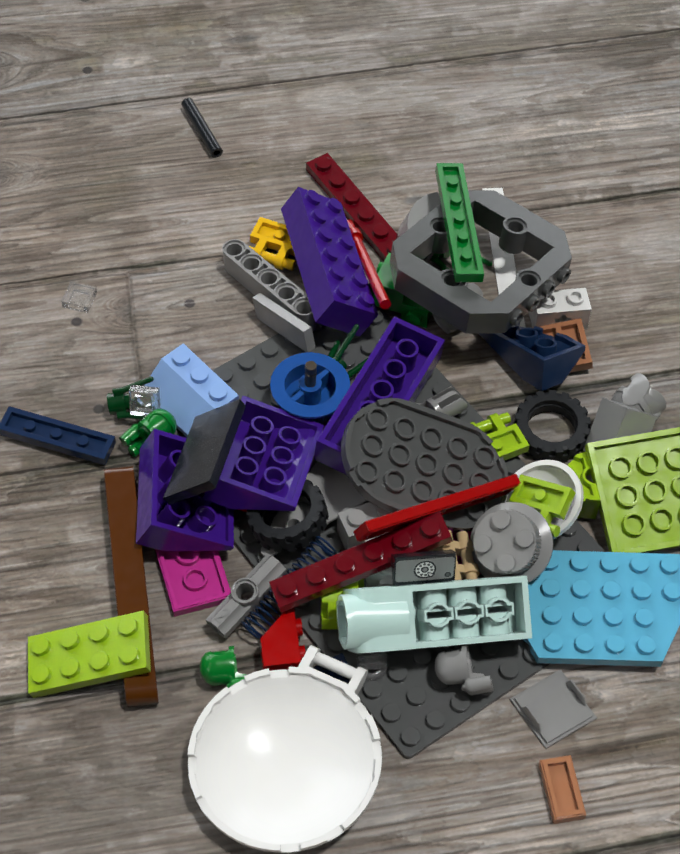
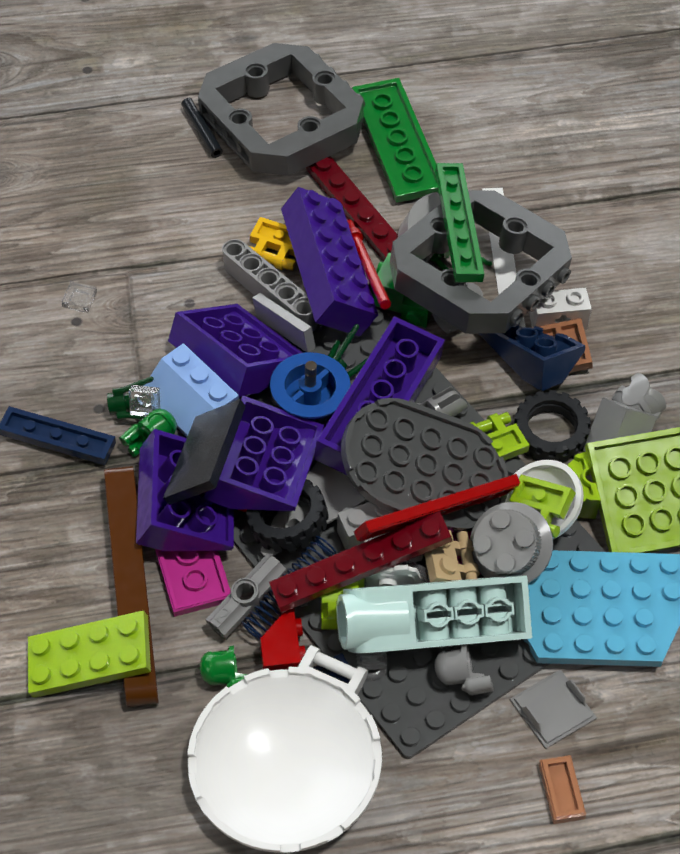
slope [391,549,456,586] -> none
none -> dark purple slope [168,304,303,397]
none -> dark grey panel [198,43,365,176]
none -> green plate [352,78,439,203]

